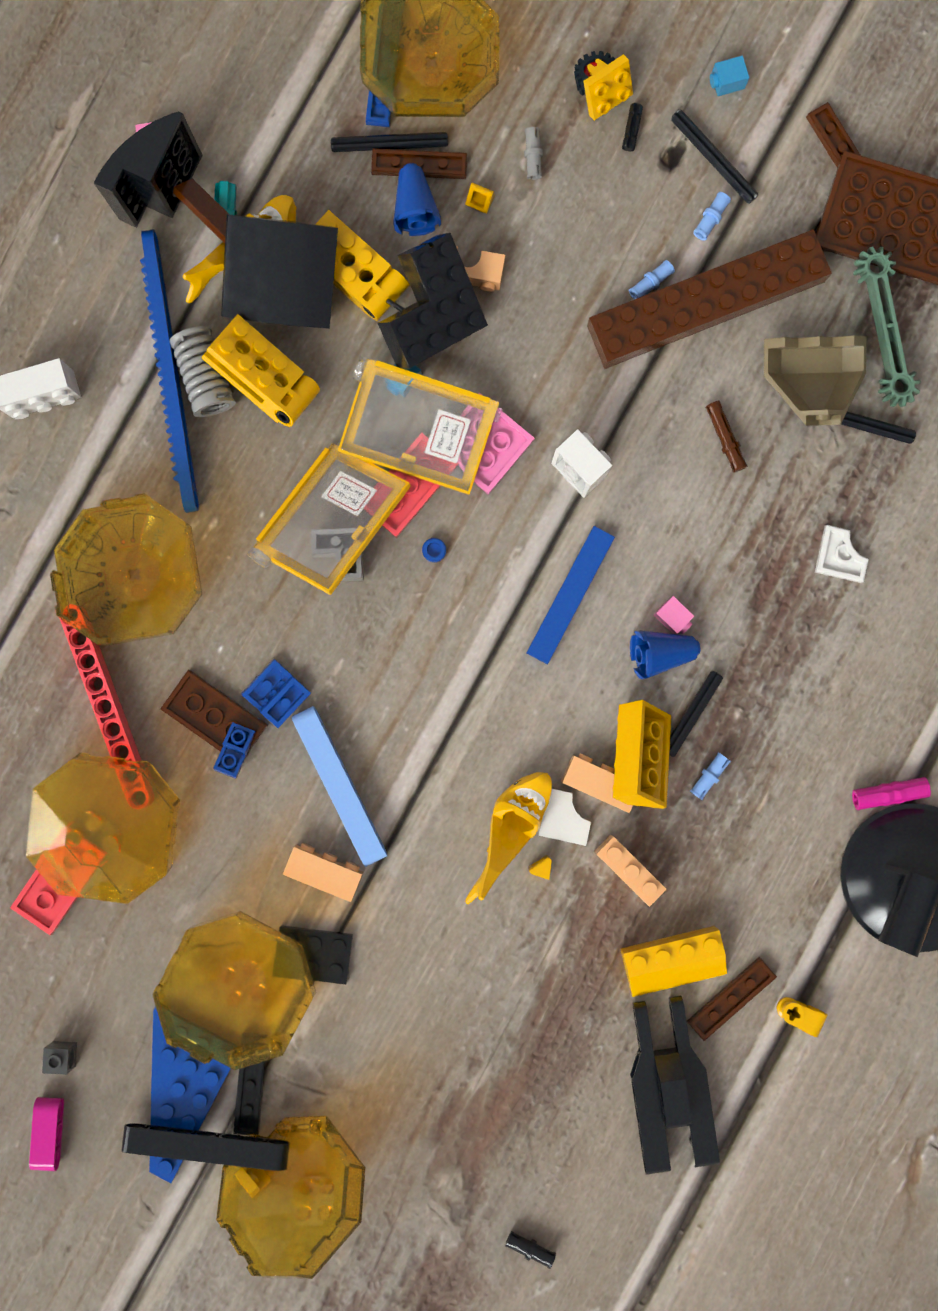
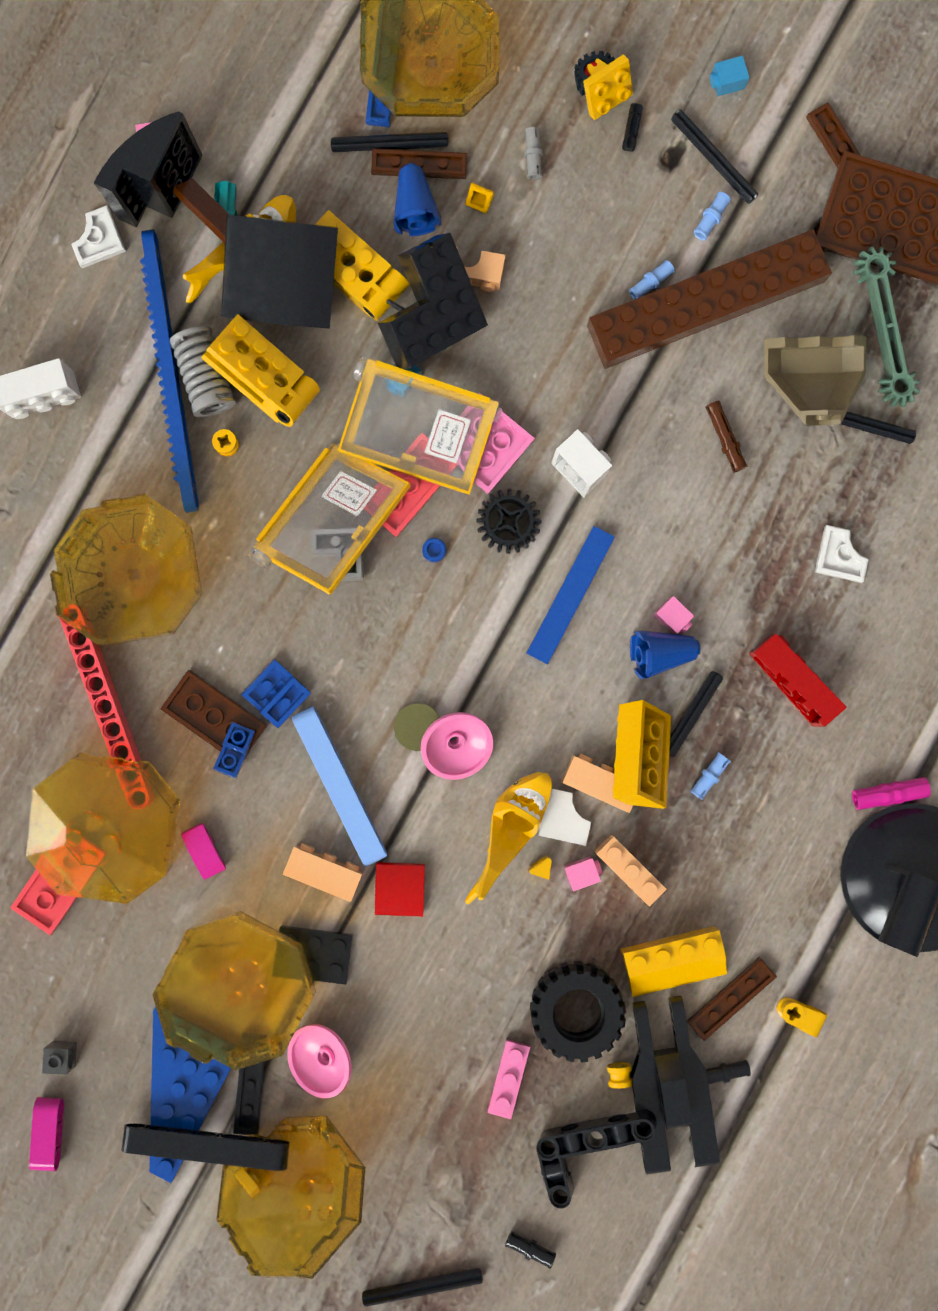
none -> white tile [71,205,126,269]
none -> dark pink slope [181,822,226,880]
none -> yellow wheel [212,429,239,457]
none -> bright pink dish [288,1024,352,1098]
none -> black axle [362,1268,483,1307]
none -> red slope [375,862,425,917]
none -> olive tile [394,703,440,751]
none -> bright pink dish [420,712,493,780]
none -> black gear [476,489,542,554]
none -> bright pink plate [487,1039,530,1119]
none -> black tyre [530,961,626,1063]
none -> black beam [536,1111,657,1209]
none -> bright pink brick [563,856,603,891]
none -> yellow wheel [607,1062,633,1089]
none -> black pin [706,1060,751,1084]
none -> red wedge [749,634,847,727]

